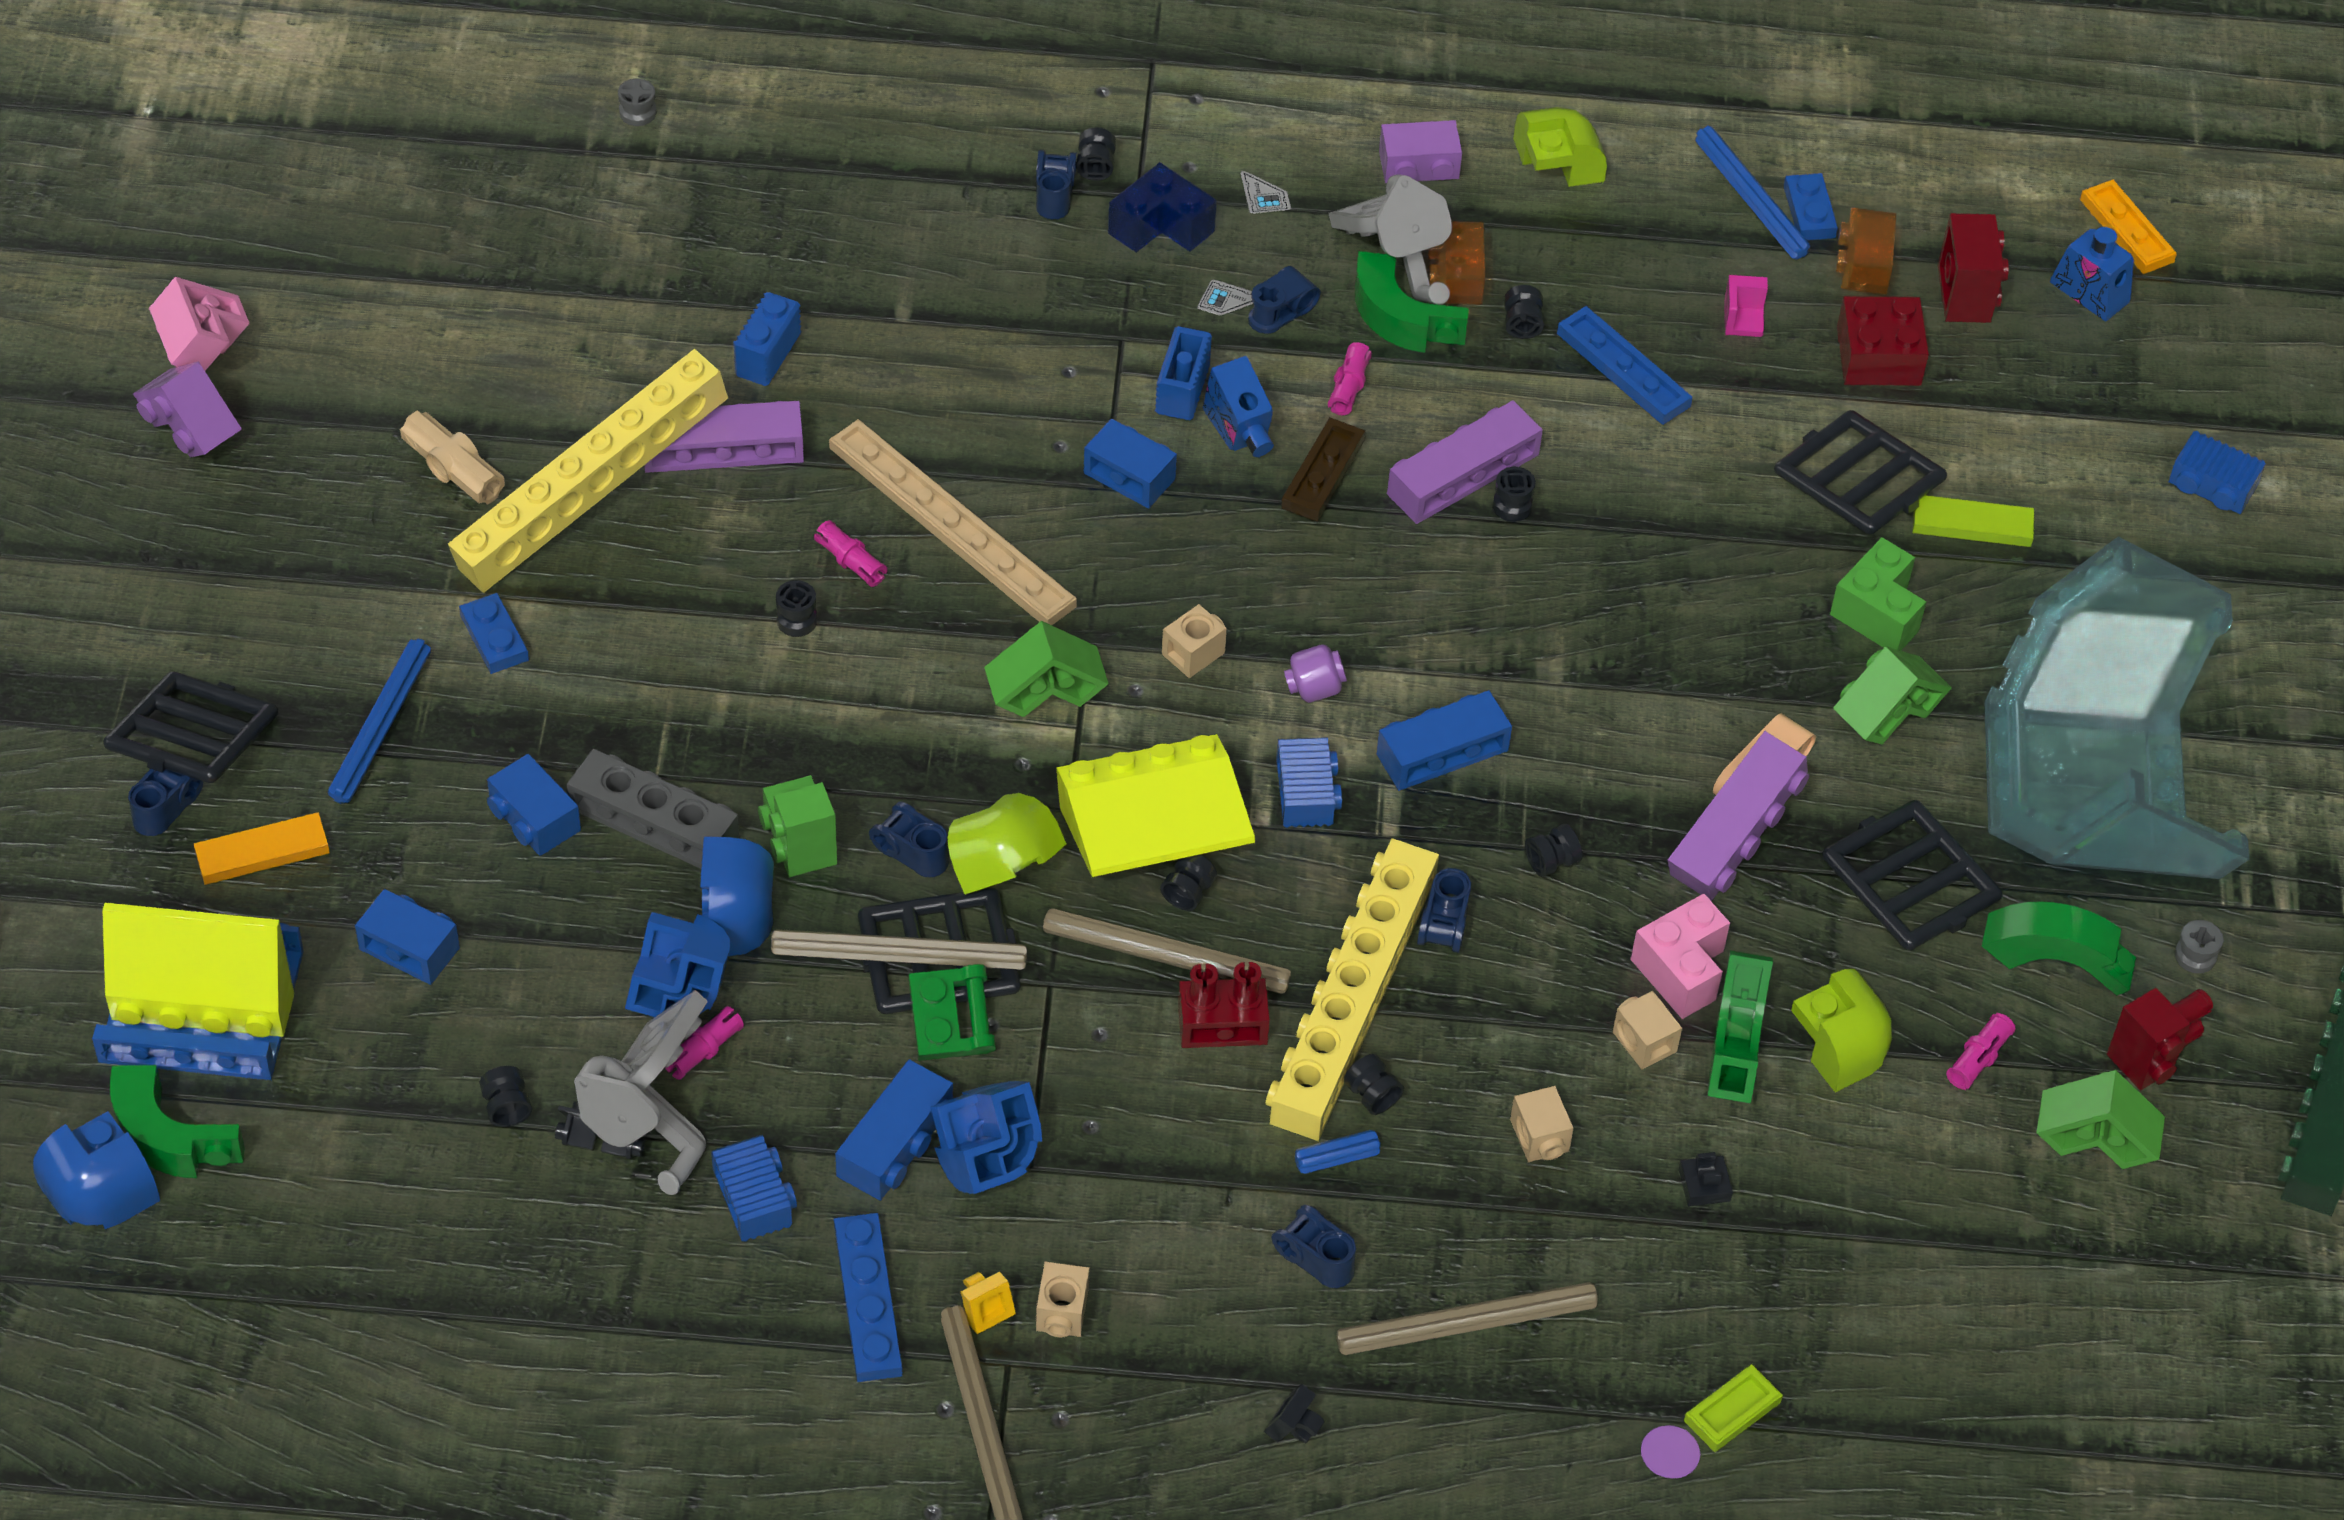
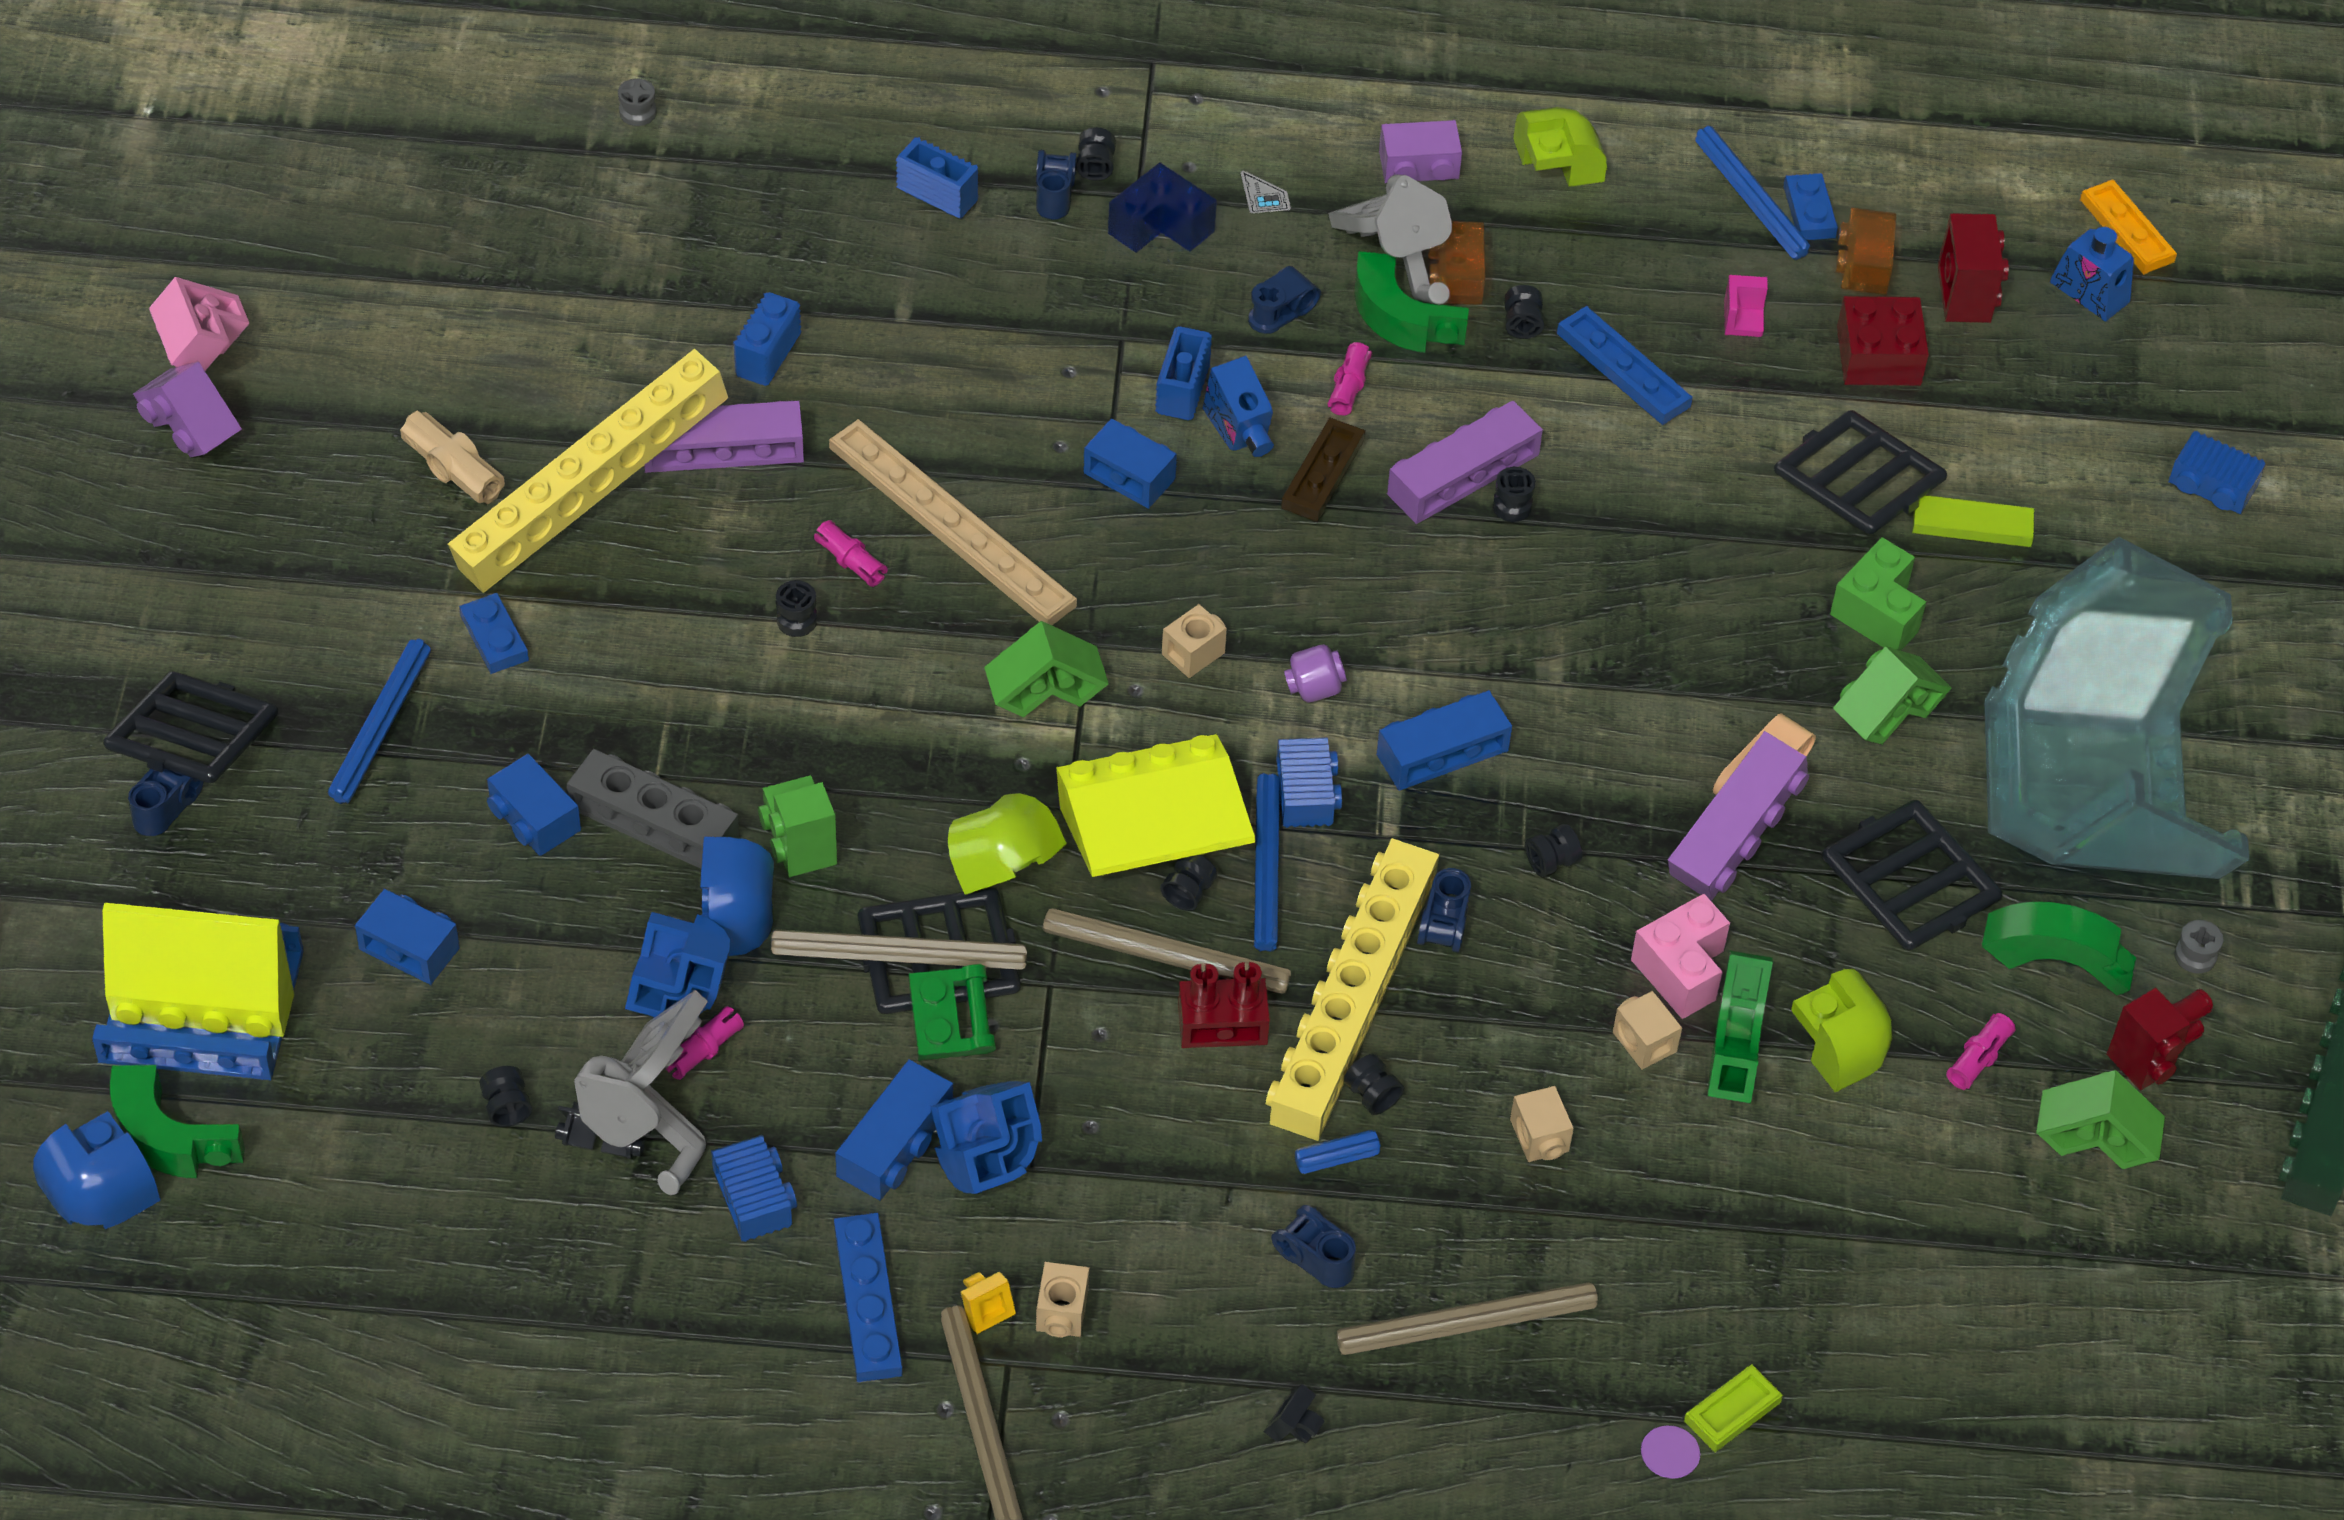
light orange tile [194,812,330,885] -> none
dark blue piece [869,802,949,877] -> none
light grey sticker [1198,280,1253,315] -> none
black tile [1678,1152,1733,1207] -> none
none -> blue brick [896,137,978,219]
none -> blue axle [1254,773,1280,952]

